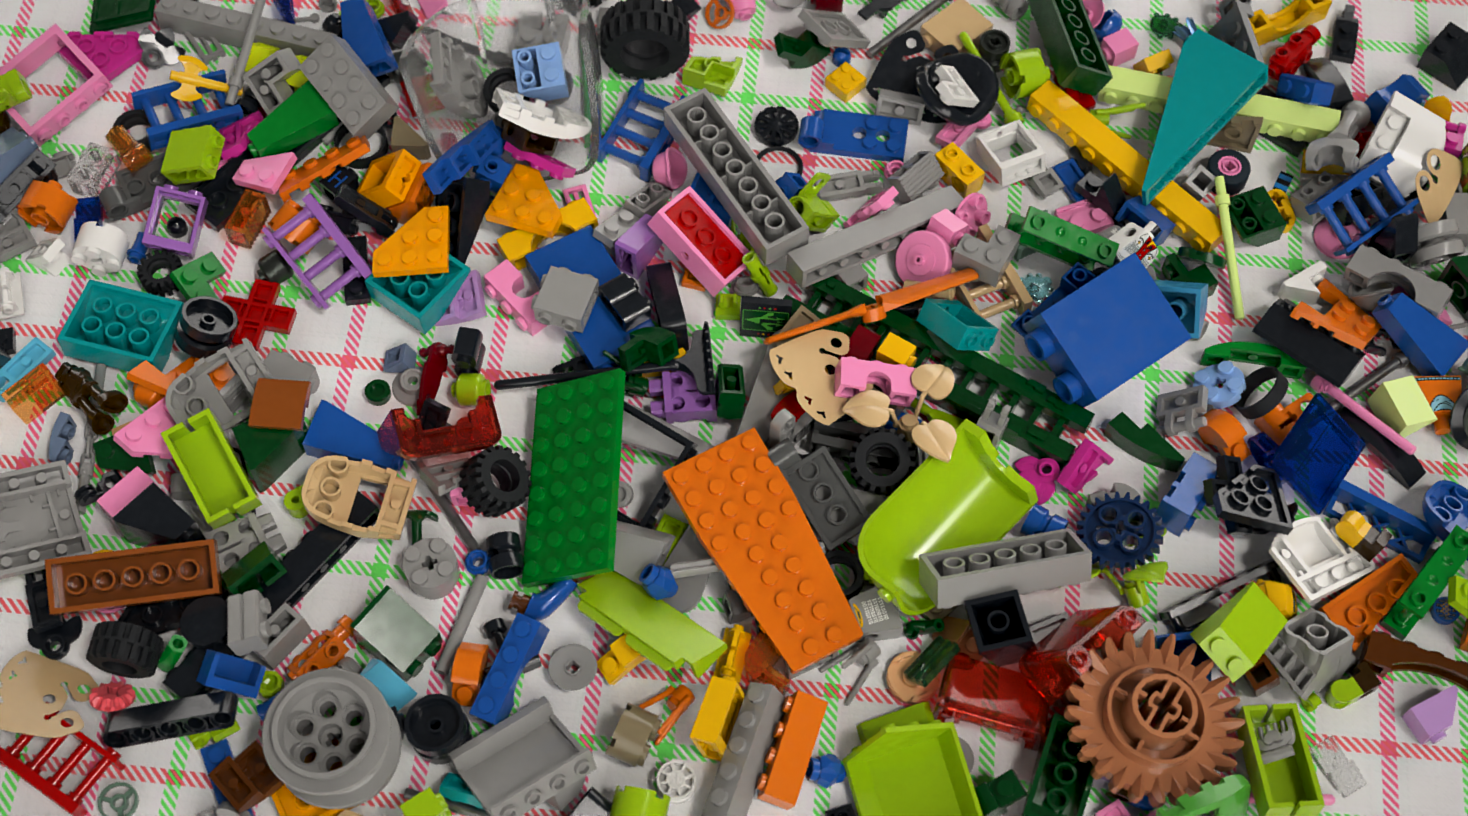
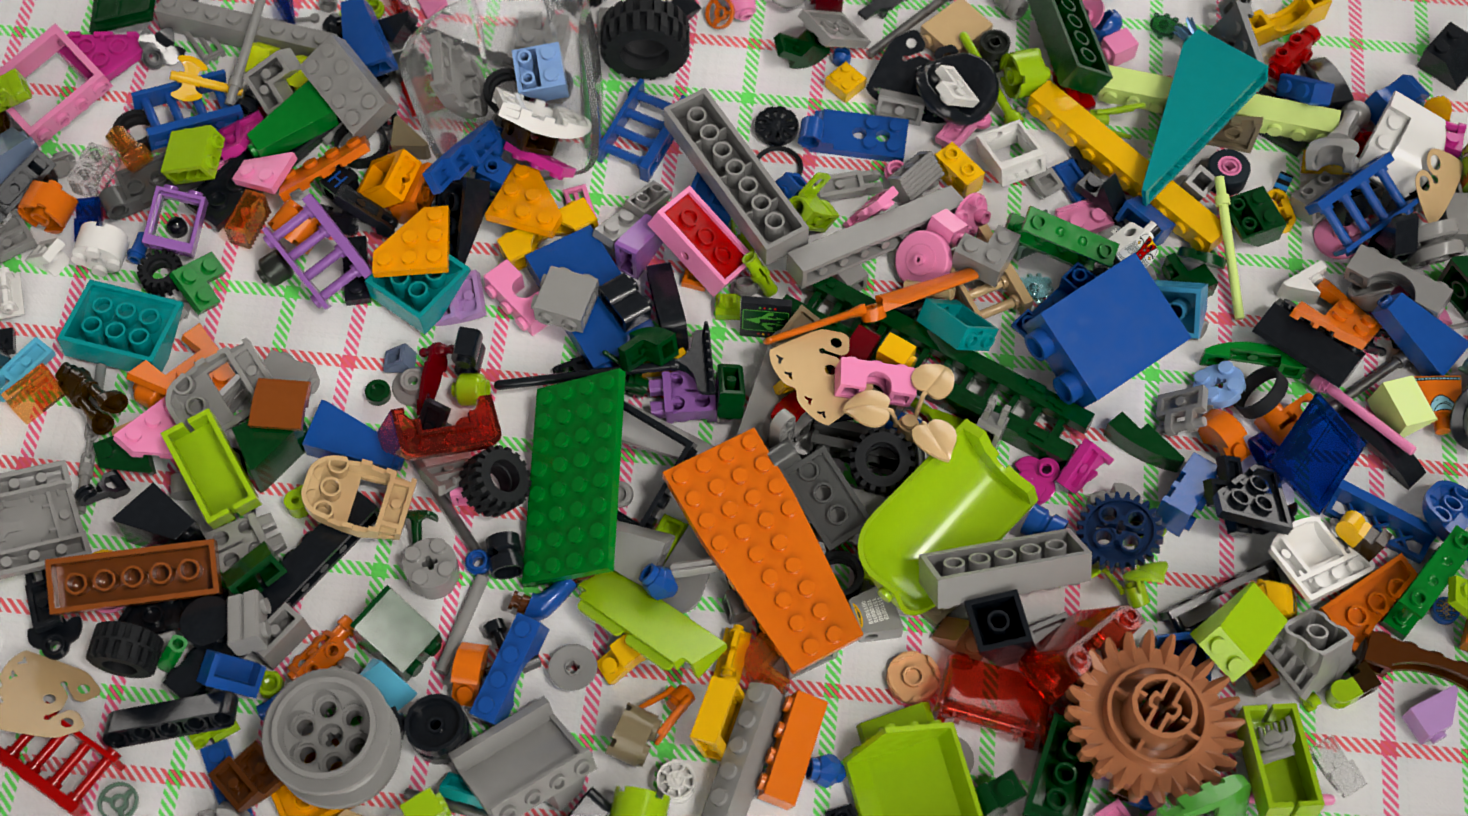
sand blue slope [49,412,77,465] -> none
coral gear [89,681,135,712] -> none
bright pink brick [96,466,158,520] -> none
black wheel [174,296,238,359] -> none
red plate [222,279,297,352] -> none
bright pink helmet [652,147,687,189] -> none
lime slope [682,56,743,97] -> none
light grey plant [819,638,881,706] -> none
clear green tile [903,635,960,687] -> none
dark green arm [904,618,944,640] -> none
yellow piece [1132,49,1174,74] -> none
black hinge [1329,4,1359,64] -> none

